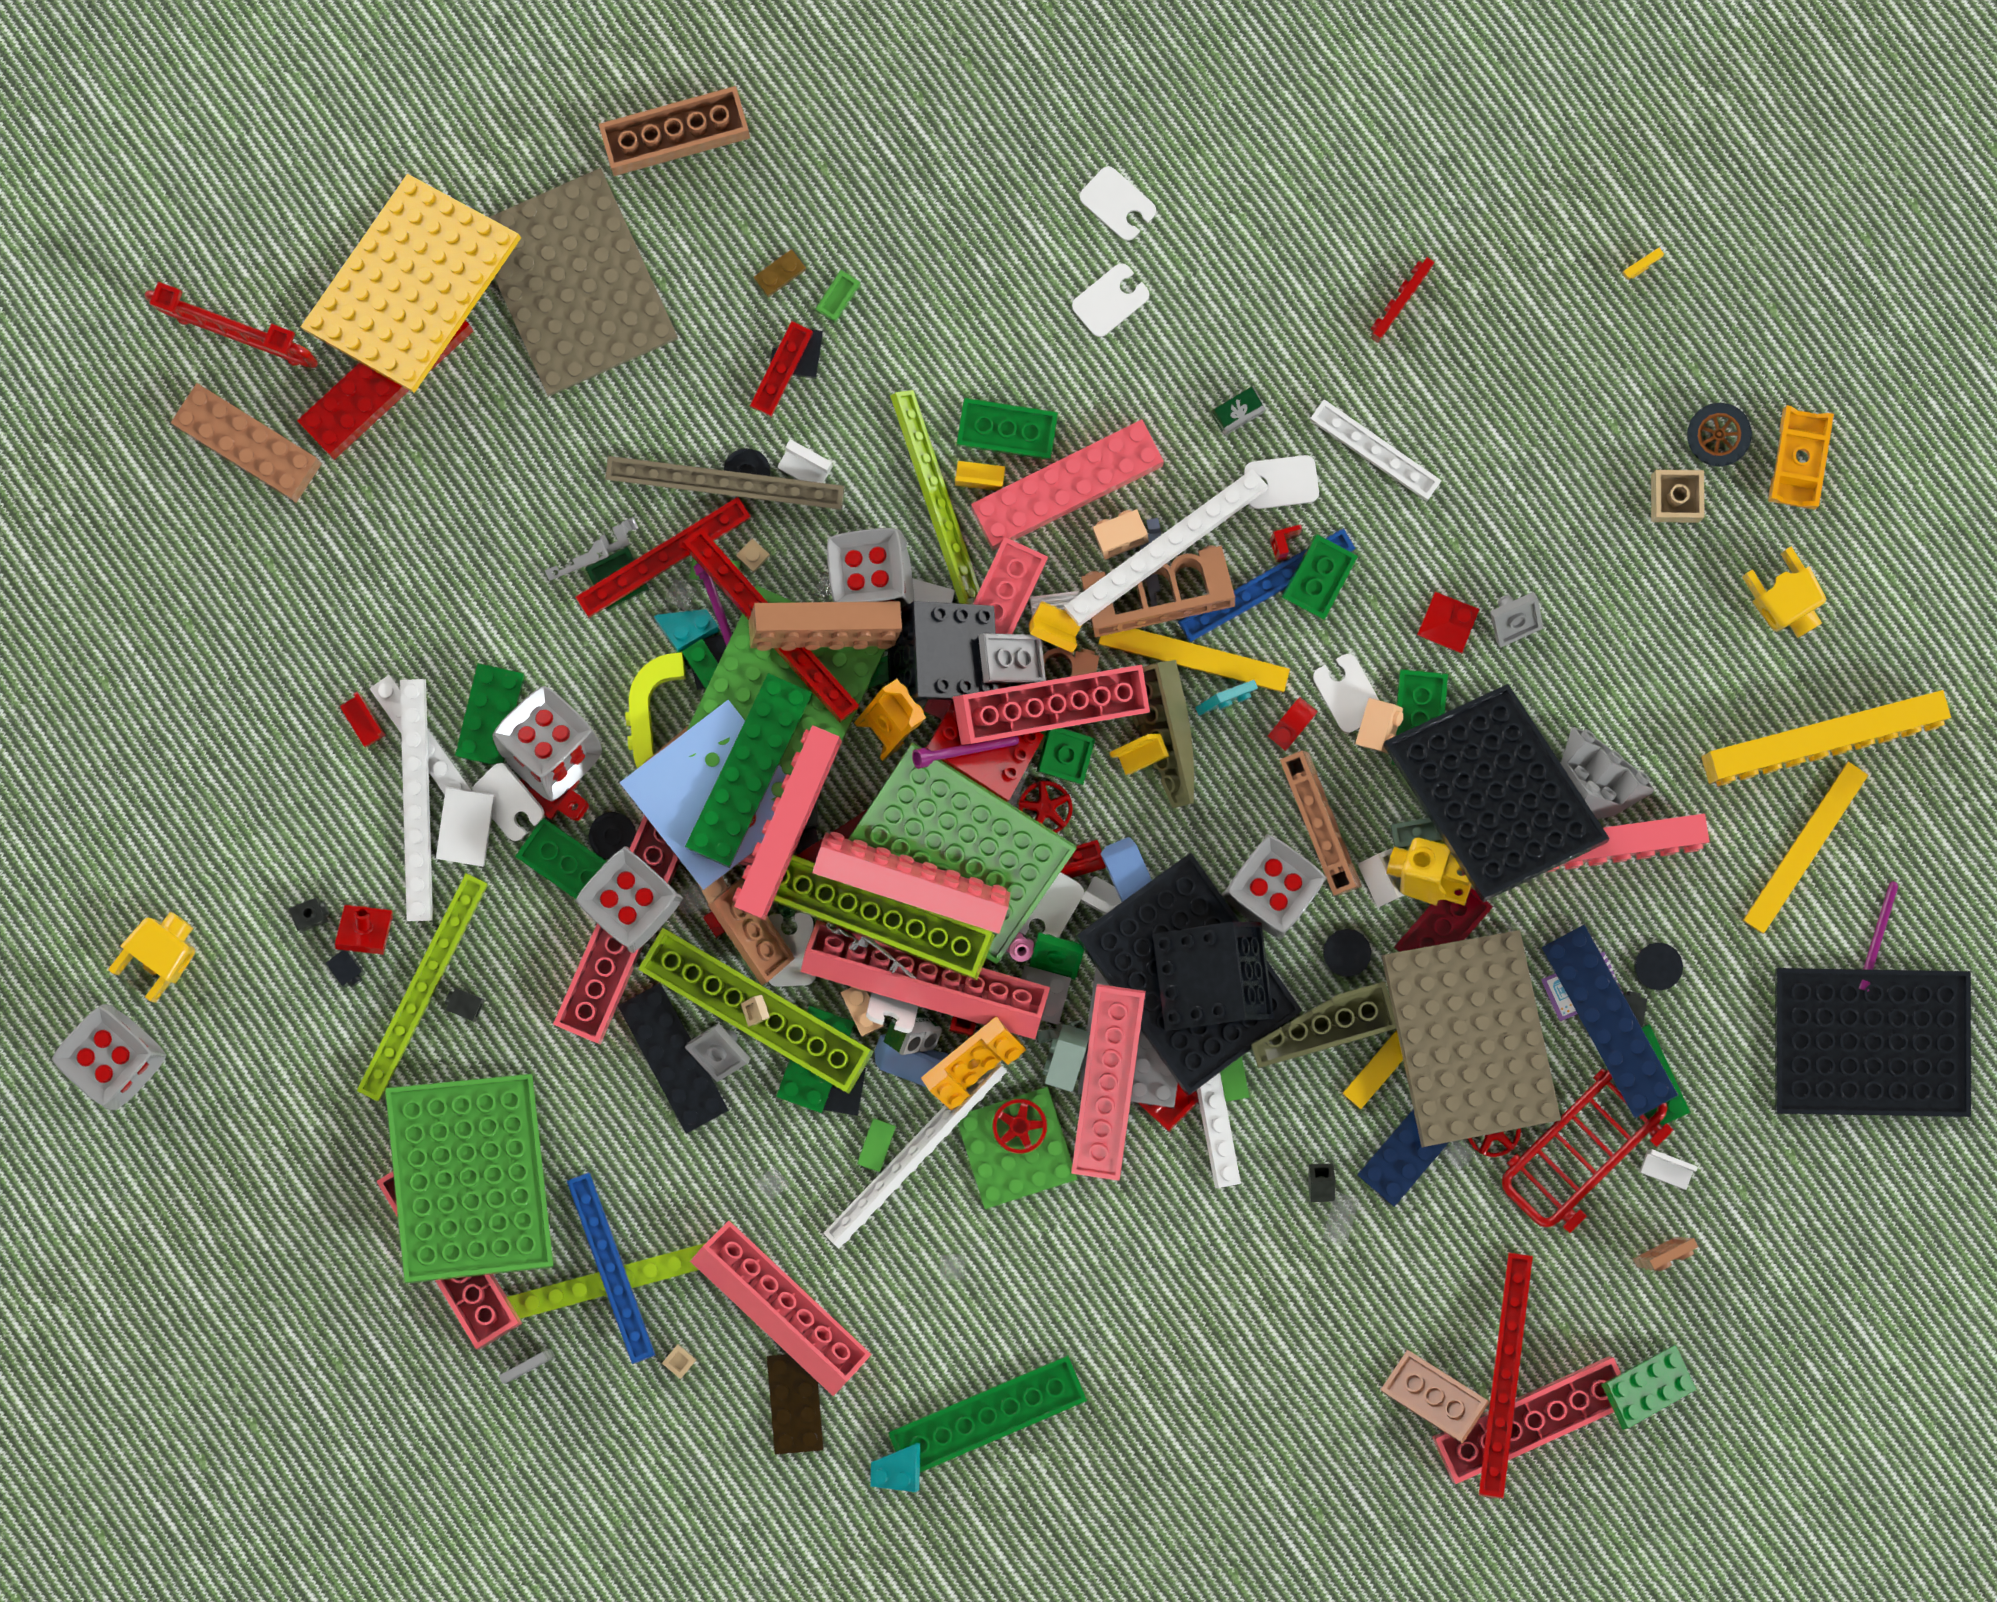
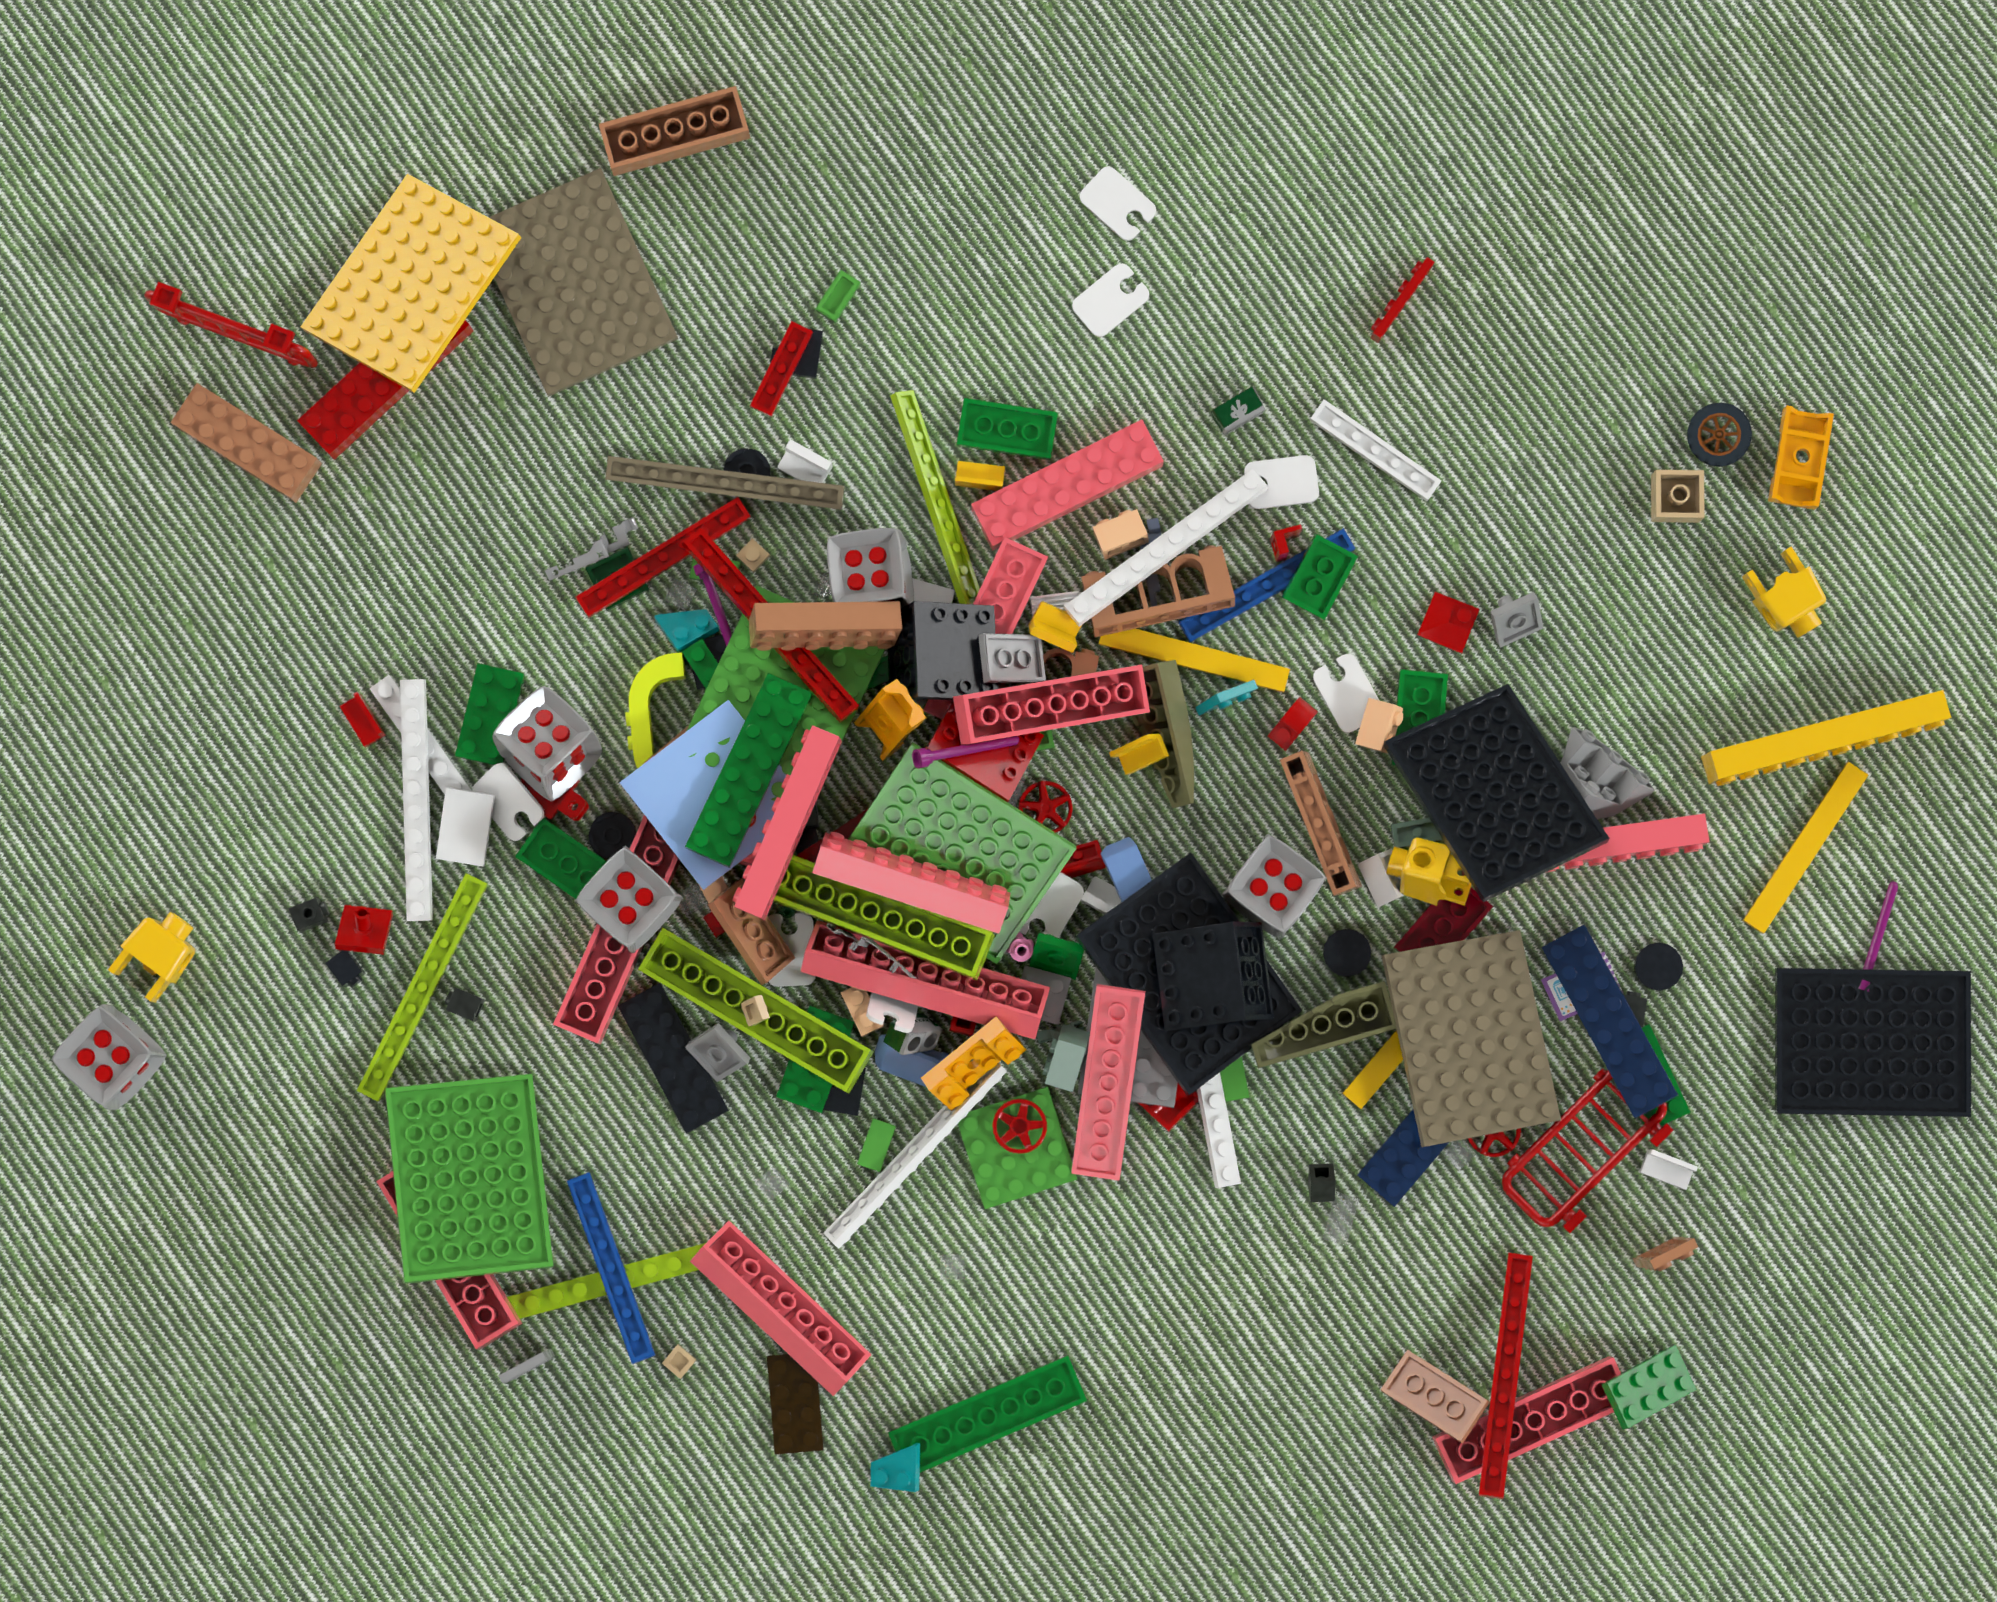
pearl gold plate [754,249,806,298] -> none
green plate [1036,728,1095,785] -> none
yellow tile [1622,247,1664,280] -> none

